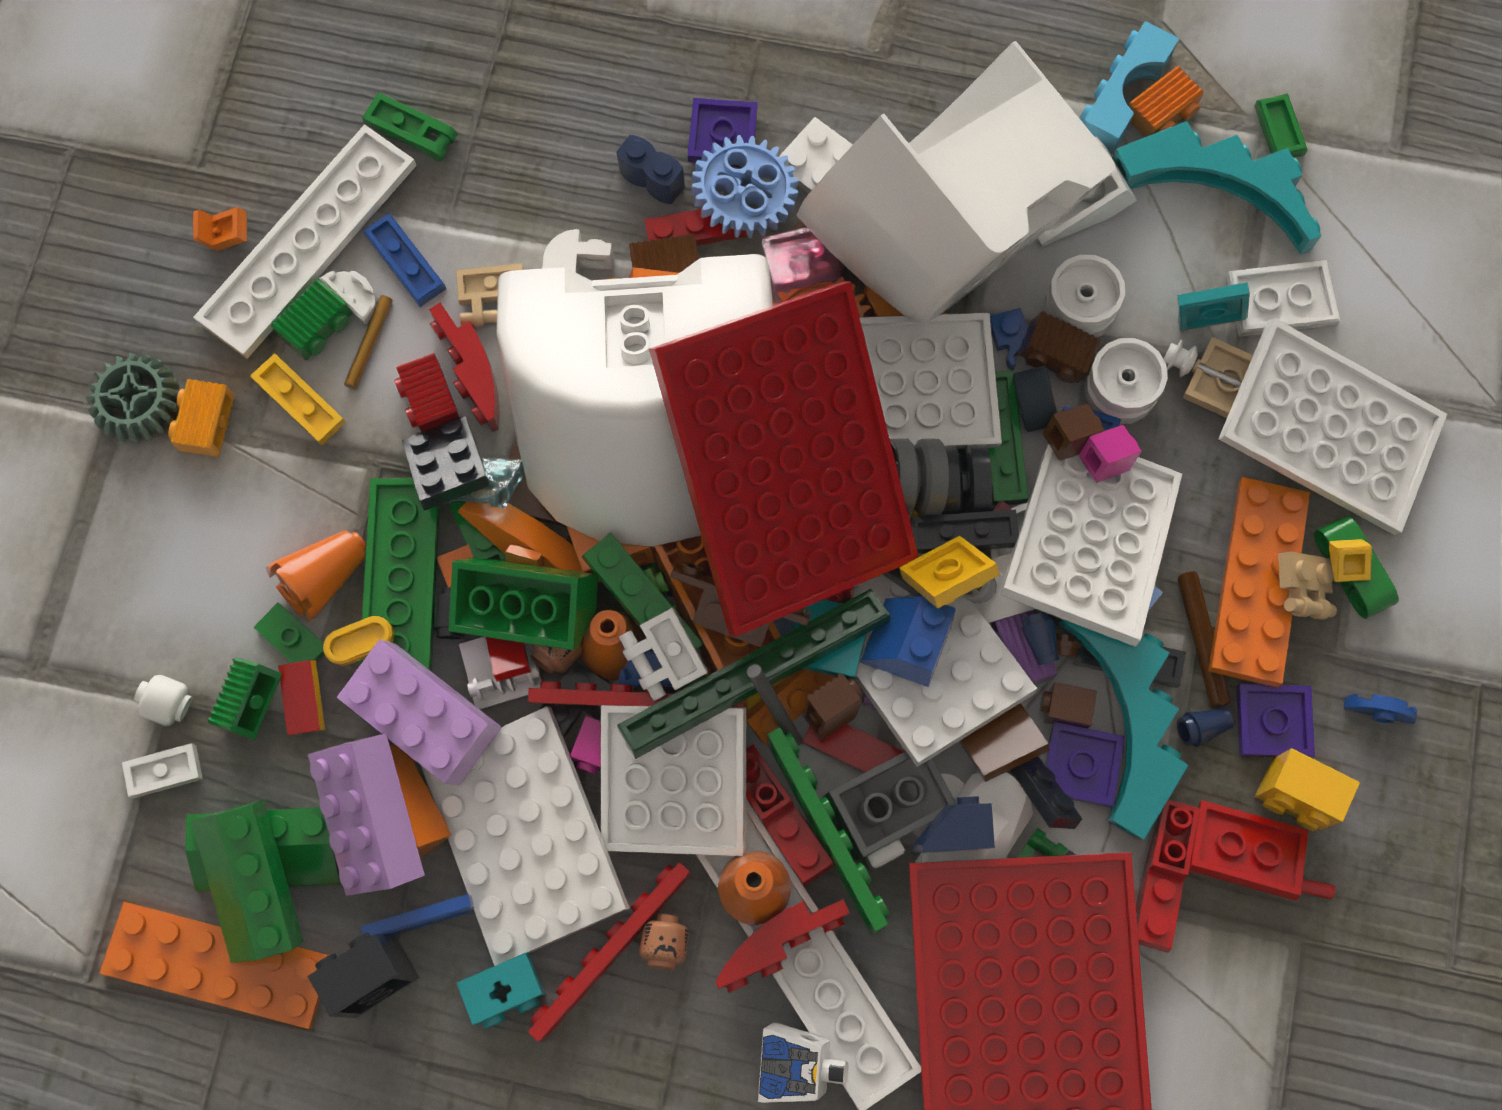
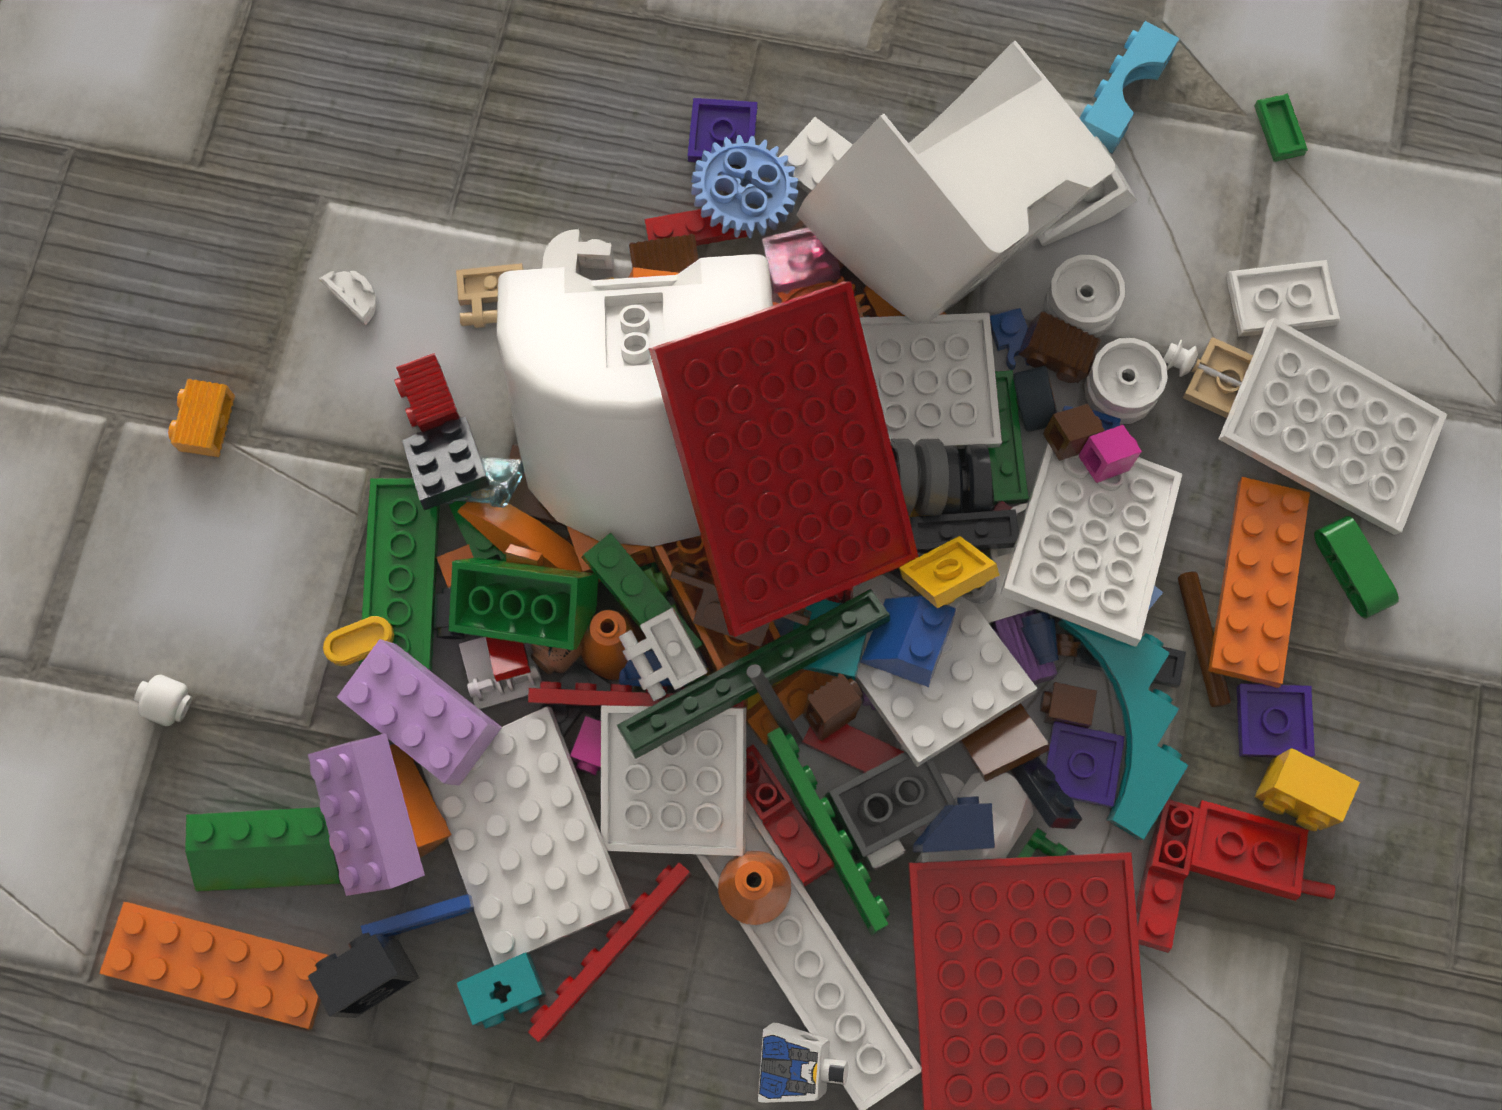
sand green gear [86,353,180,444] -> none
white plate [122,743,203,799] -> none
green slope [191,800,304,963] -> none
white plate [193,124,417,359] -> none
orange bracket [193,207,247,252] -> none
green brick [207,657,282,740] -> none
yellow plate [250,353,346,446] -> none
green plate [253,602,325,663] -> none
orange cone [266,530,366,622] -> none
green brick [271,279,352,360] -> none
red tile [278,660,325,736] -> none
pearl gold bar [344,295,393,390] -> none
green plate [362,92,458,162] -> none
blue tile [363,213,446,307] -> none
red slope [429,303,500,432] -> none
dark blue brick [616,135,685,204] -> none
nougat head [639,914,689,971] -> none
red slope [715,899,850,993] -> none
teal arch [1113,121,1322,254] -> none
orange brick [1128,66,1204,137] -> none
teal tile [1177,282,1250,331] -> none
dark blue cone [1177,708,1234,747] -> none
tan plate [1278,551,1337,620] -> none
yellow slope [1329,539,1372,582] -> none
blue plate [1343,694,1417,724] -> none

